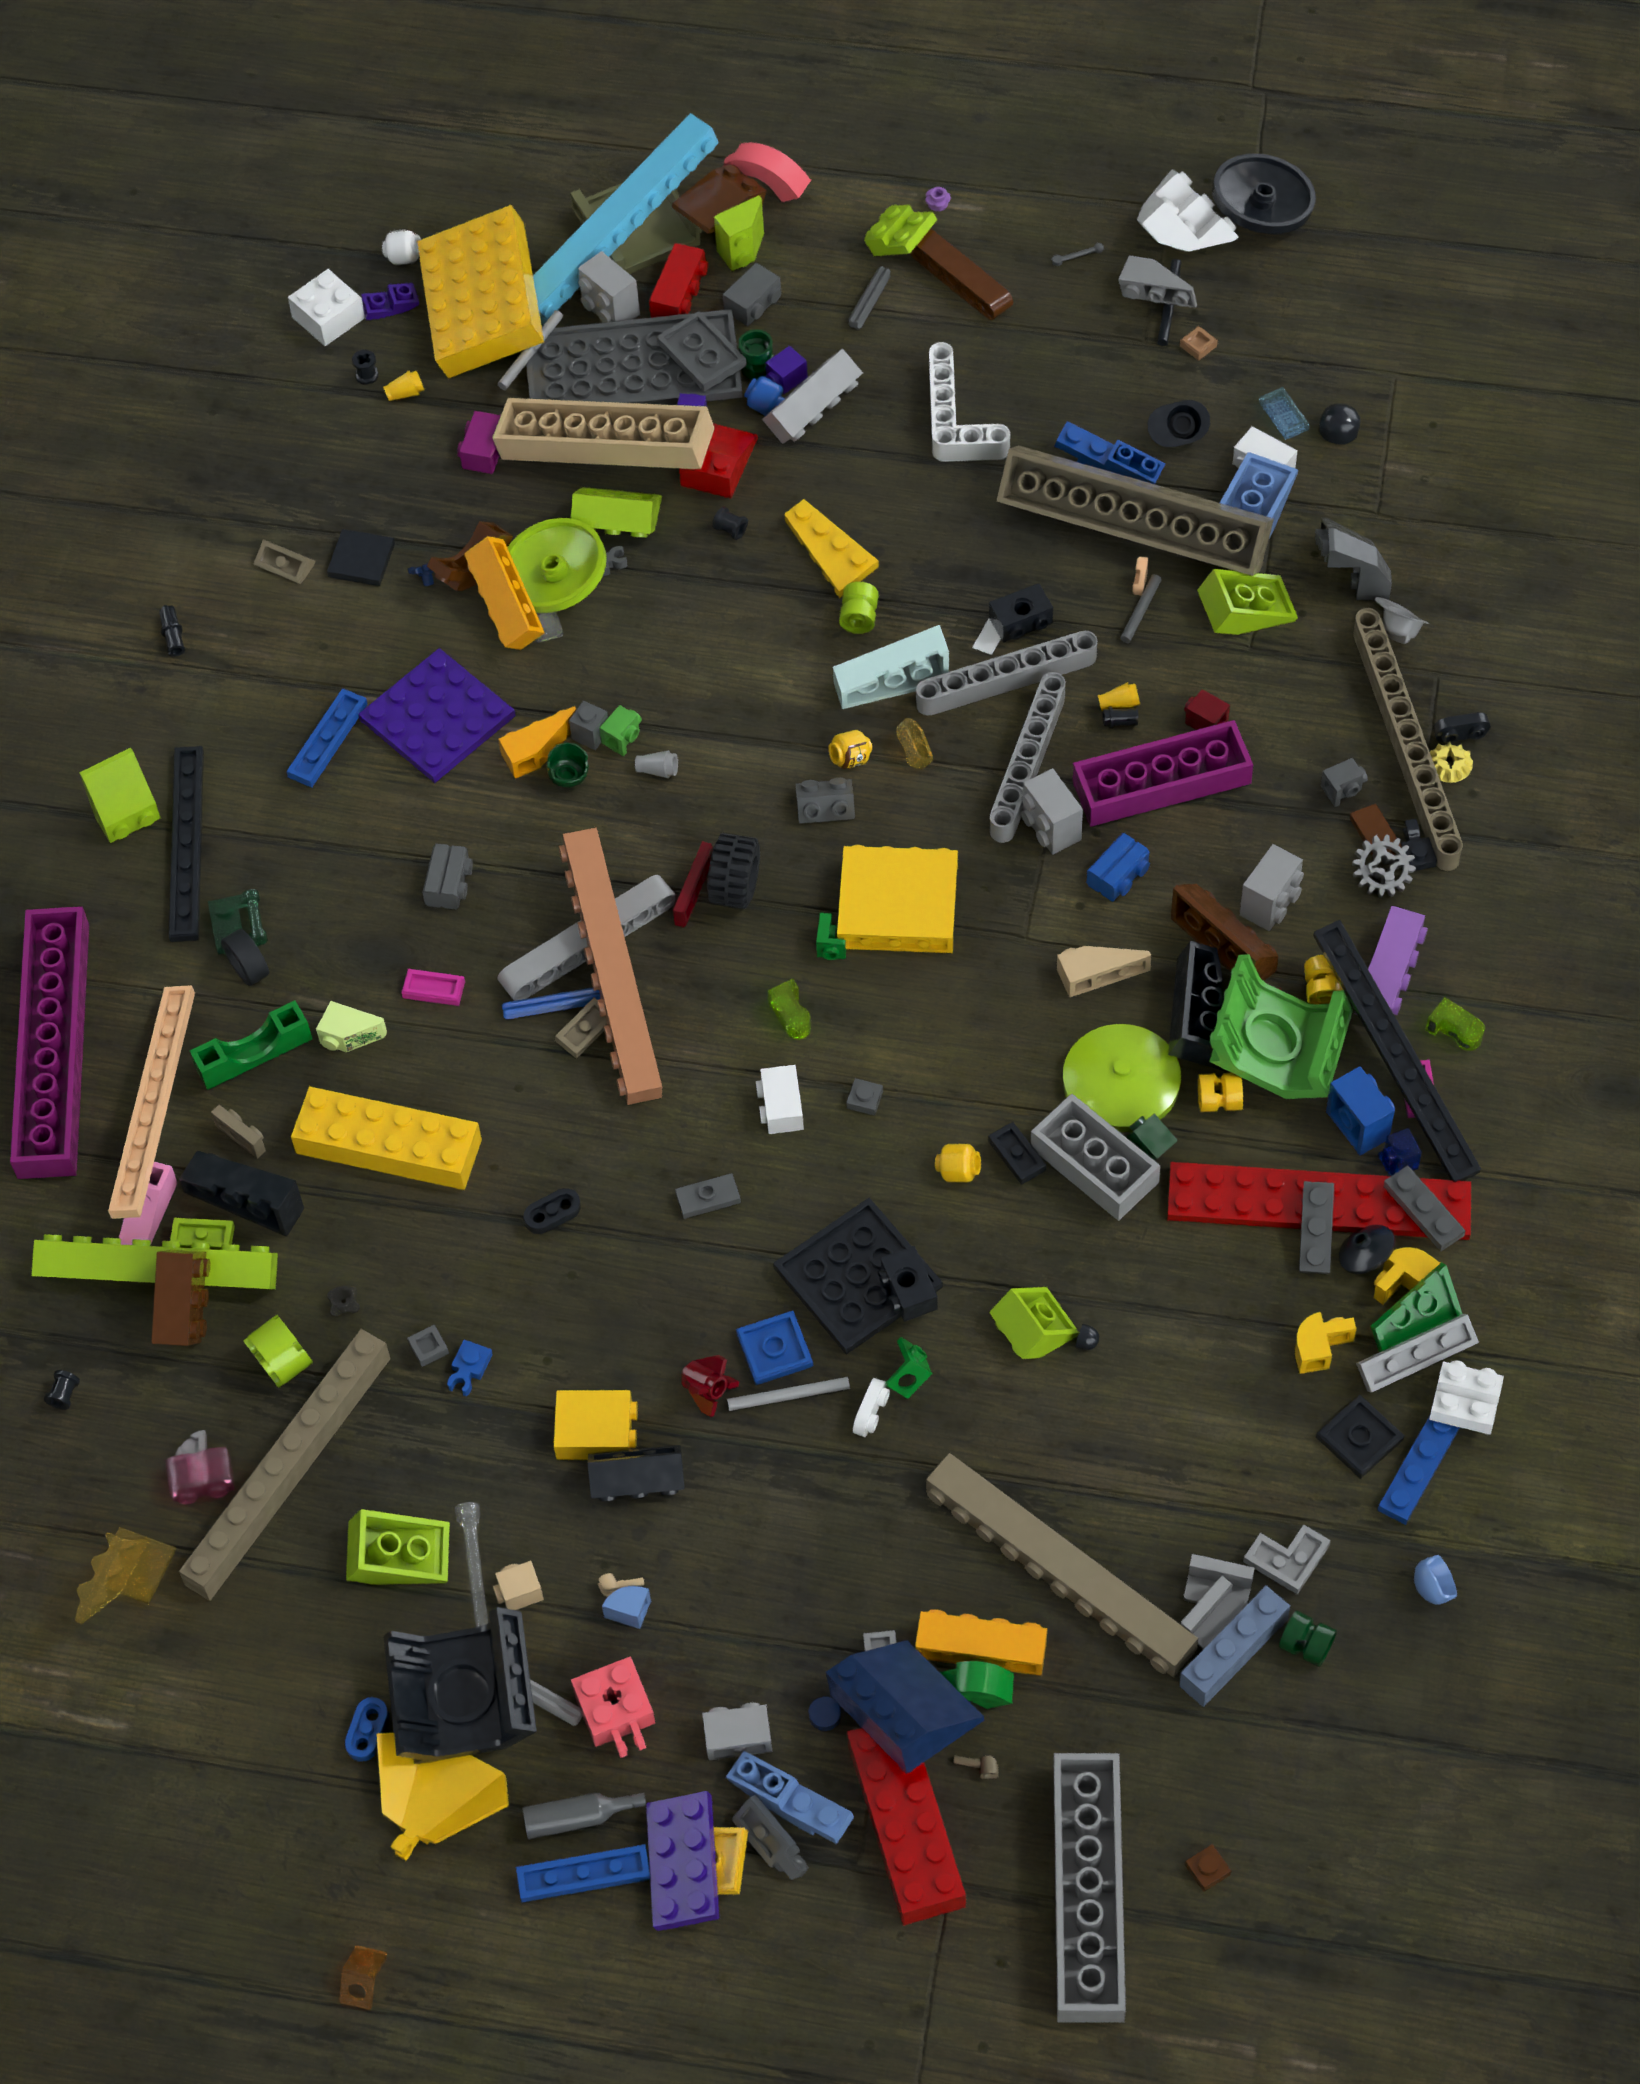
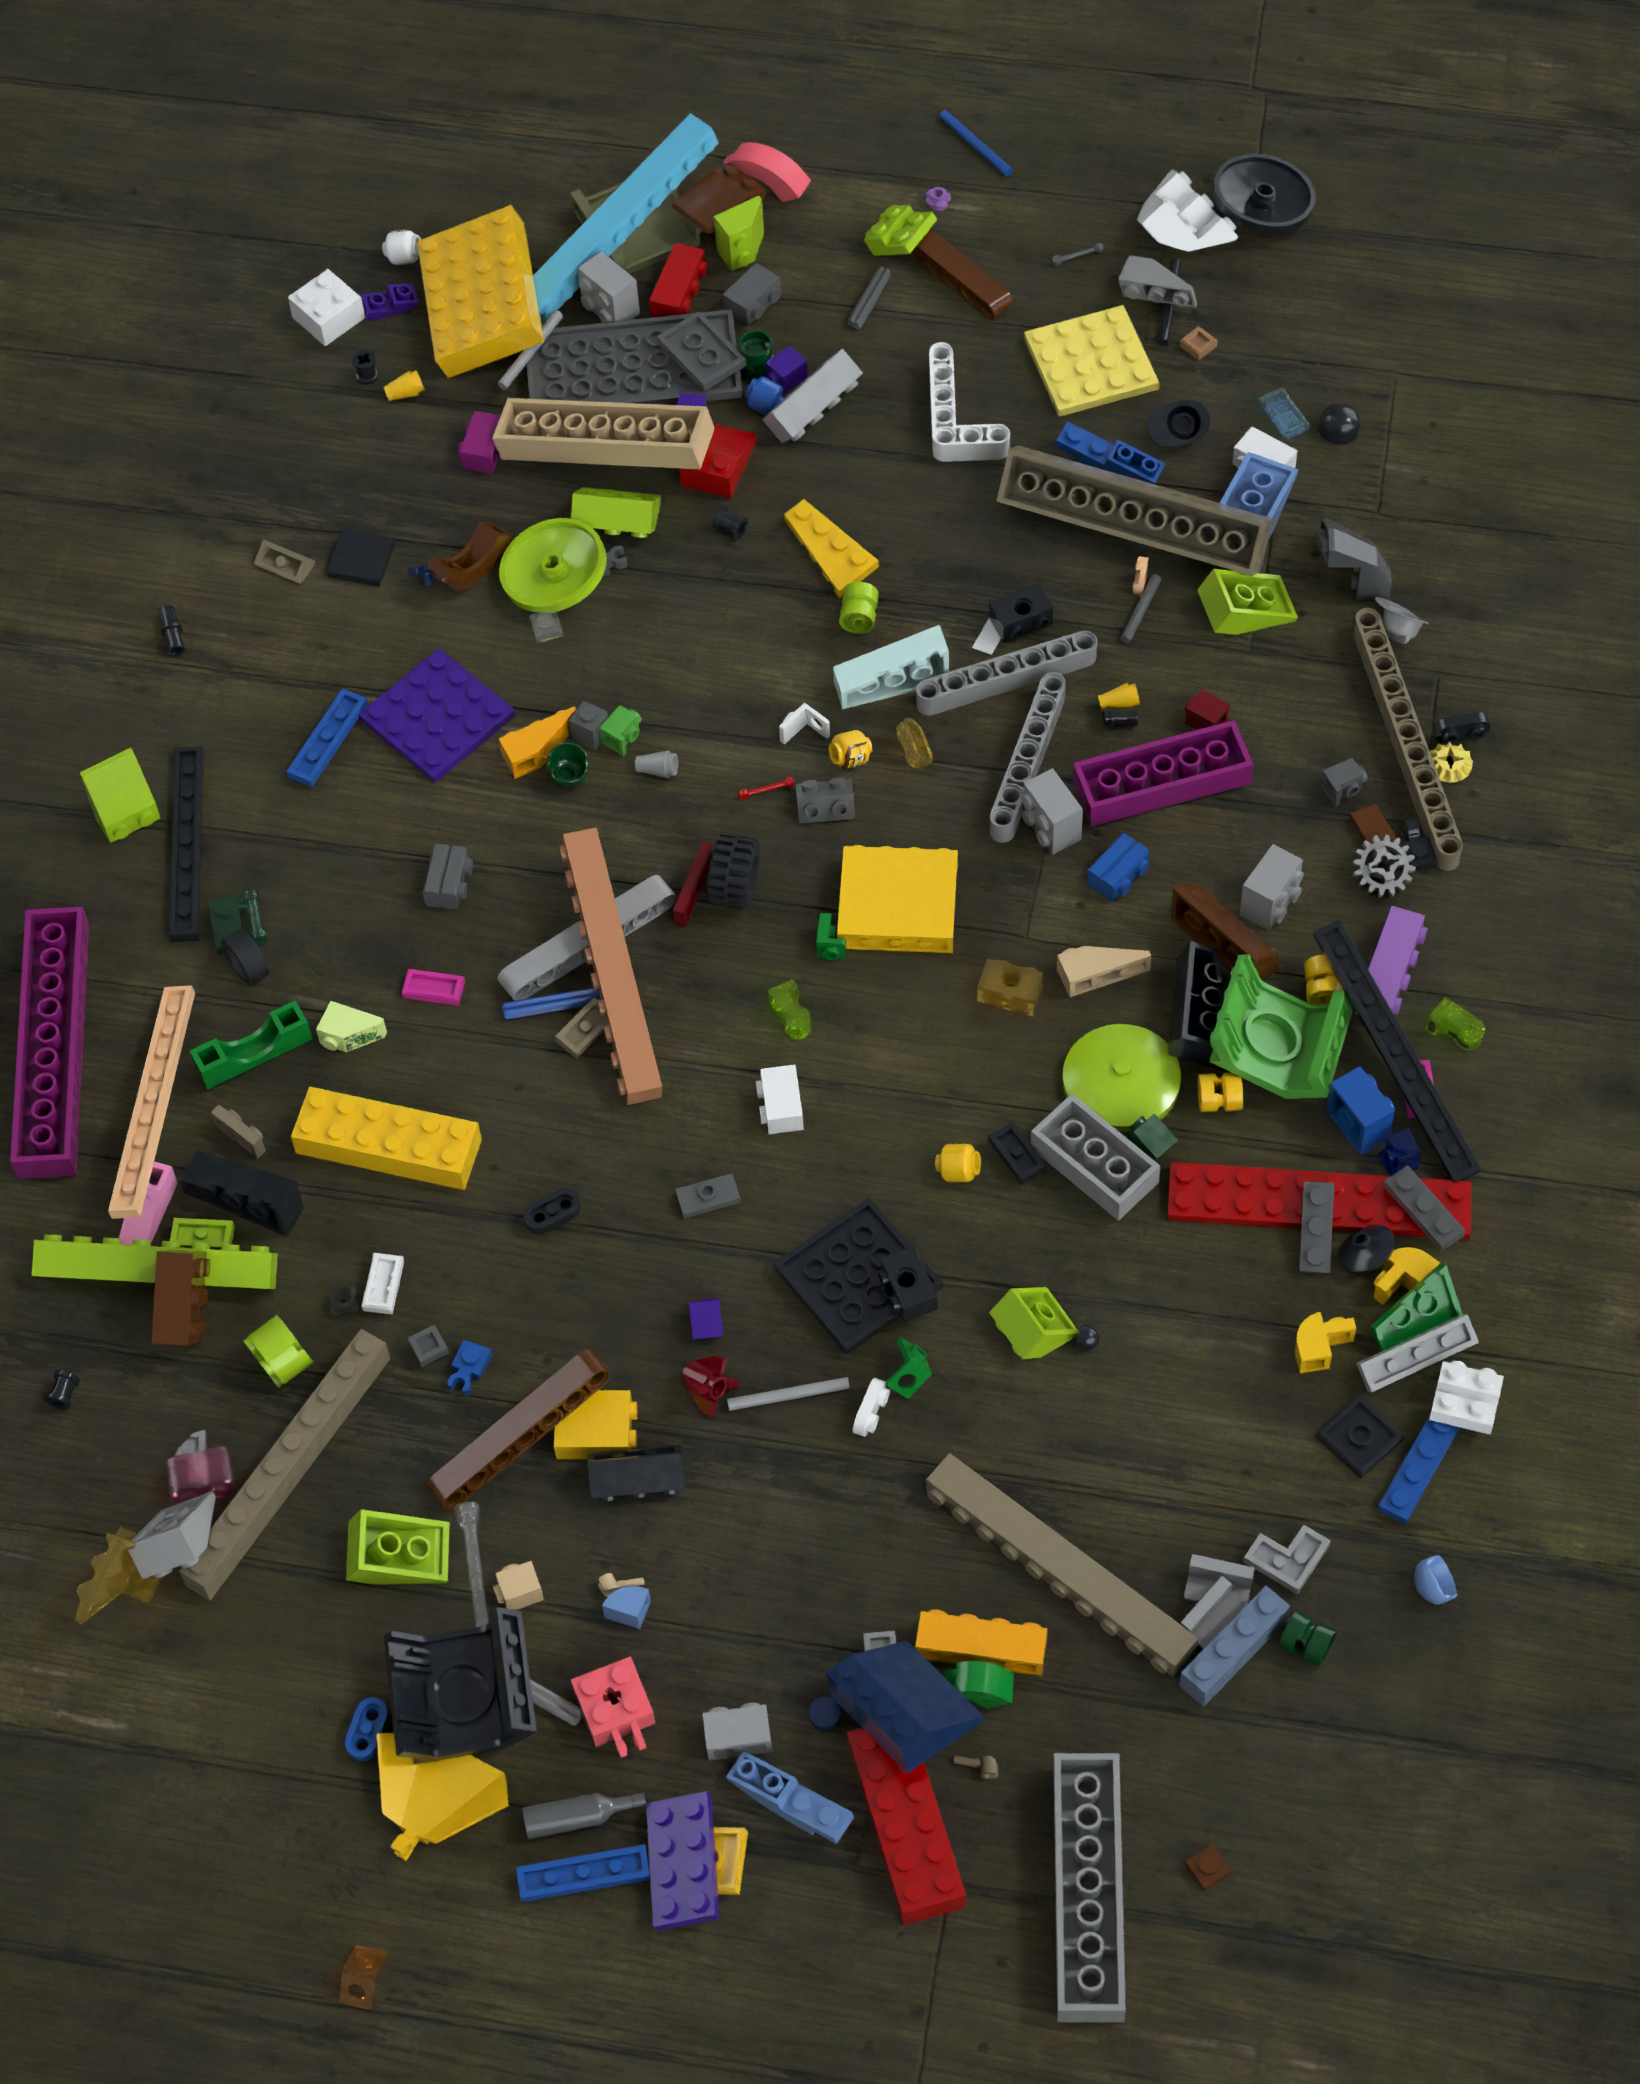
light orange brick [464,536,545,650] -> none
dark grey hinge [732,1795,809,1880] -> none
blue tile [736,1311,813,1385] -> none
dark grey plate [846,1078,883,1116] -> none
none -> light grey slope [126,1491,216,1579]
none -> white plate [362,1253,404,1315]
none -> reddish brown beam [427,1350,610,1511]
none -> dark purple brick [689,1298,723,1339]
none -> red hinge [737,777,795,801]
none -> white bracket [779,703,830,744]
none -> blue bar [939,110,1013,177]
none -> clear yellow brick [977,958,1043,1016]
none -> light yellow plate [1024,305,1159,417]

